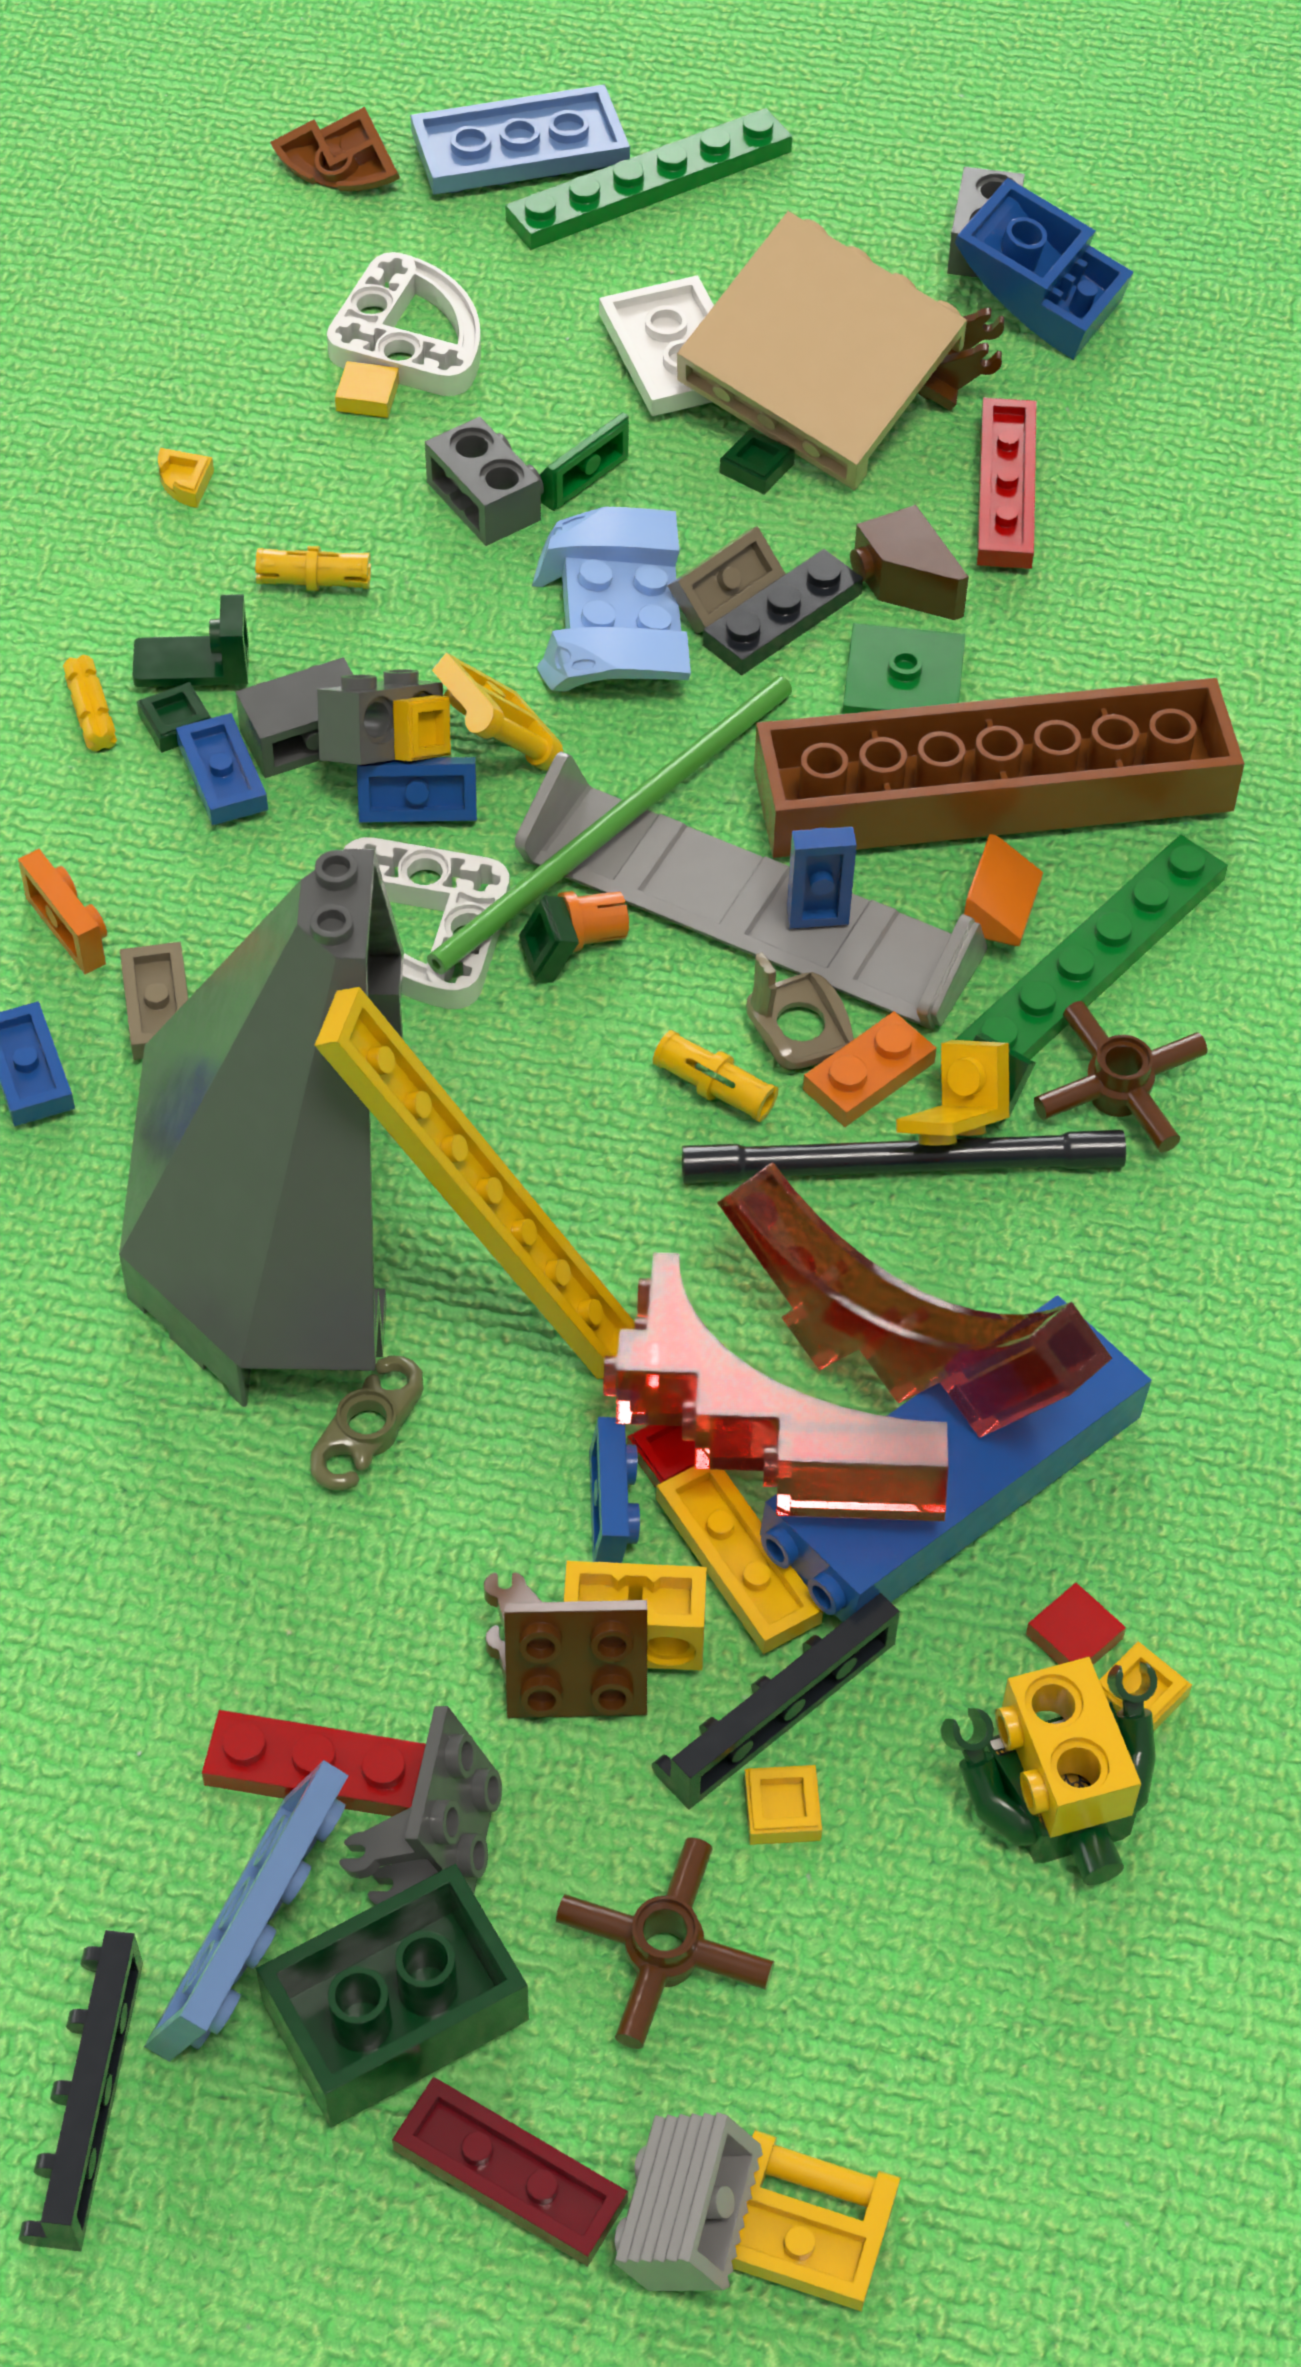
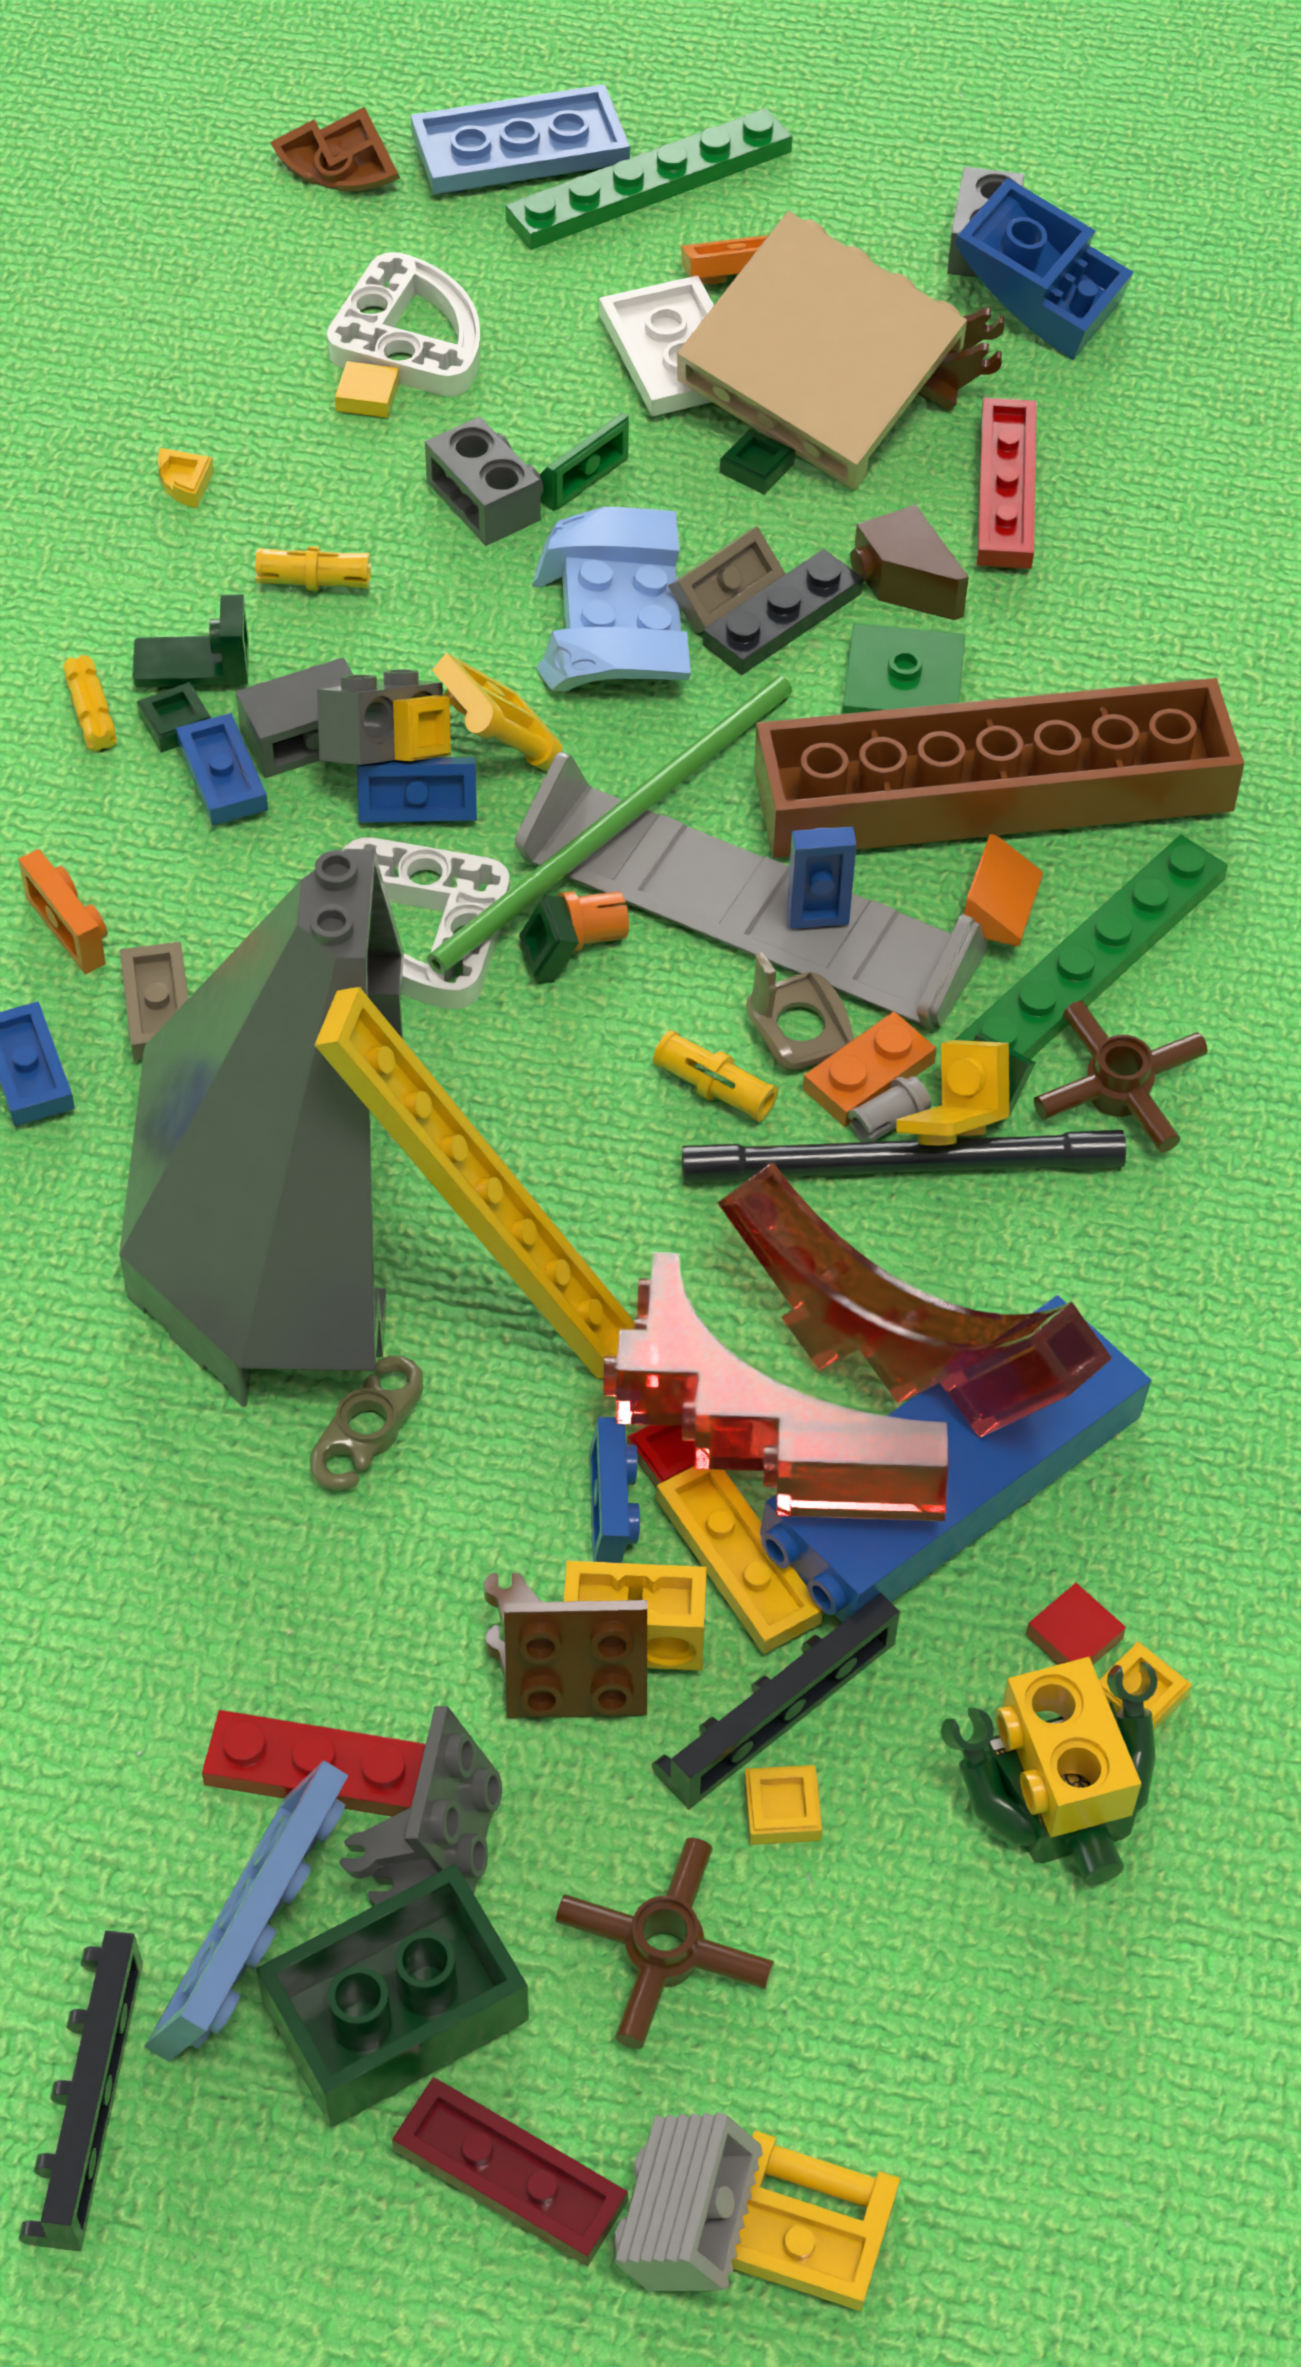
none -> orange plate [681,235,769,284]
none -> light grey pin [848,1076,931,1142]

